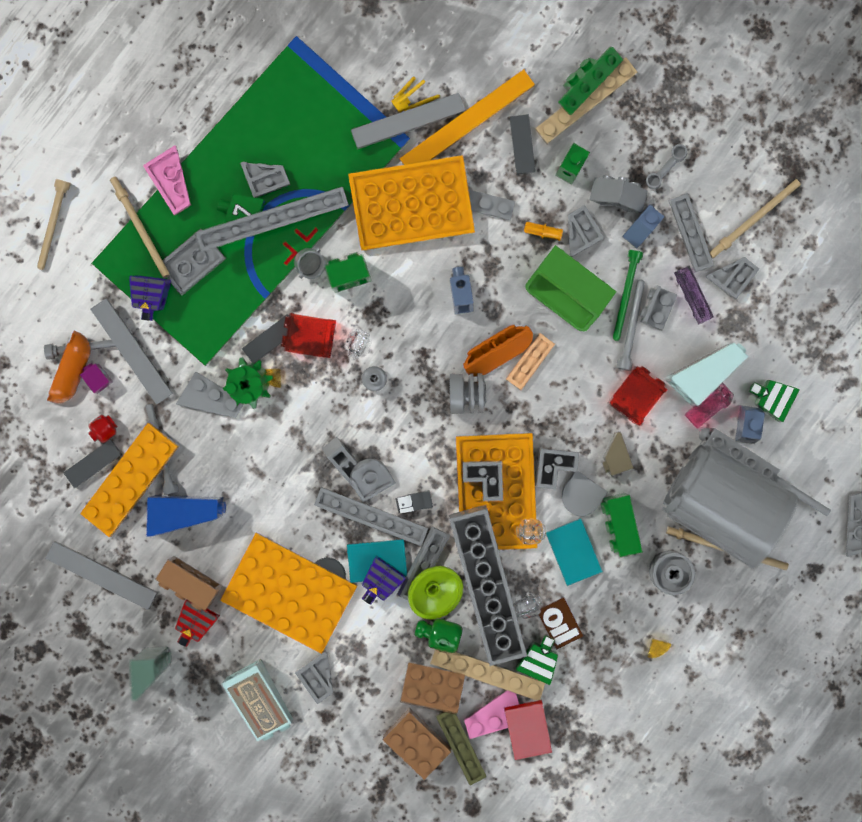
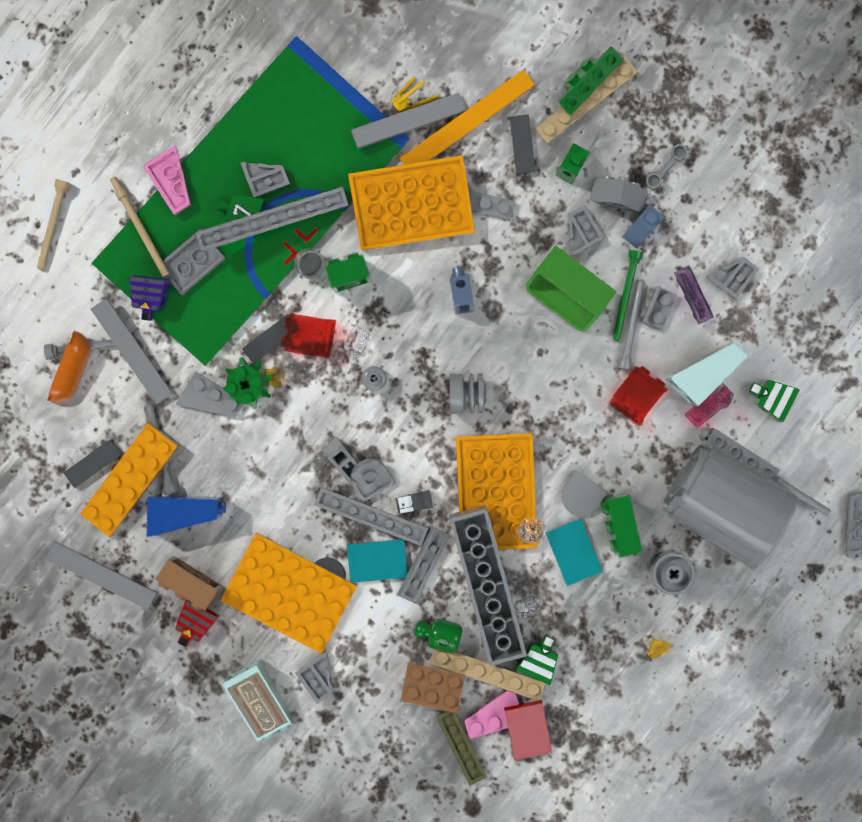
magenta brick [80,363,113,394] -> none
red head [88,415,118,443] -> none
sand green slope [130,647,172,701] -> none
torso [362,556,406,605] -> none
medium nougat brick [383,708,451,780] -> none
lime dish [408,566,463,619] -> none
light grey brick [462,461,503,501] -> none
orange brick [463,325,533,377] -> none
light nougat tile [506,333,555,390] -> none
light orange axle [524,222,563,241] -> none
light grey brick [535,448,579,489] -> none
sticker [538,597,583,650] -> none
dark tan slope [602,431,633,476] -> none
tan bar [666,526,789,570] -> none
light grey plate [669,193,714,272] -> none
tan bar [709,179,801,259] -> none
sand blue torso [735,405,765,444] -> none

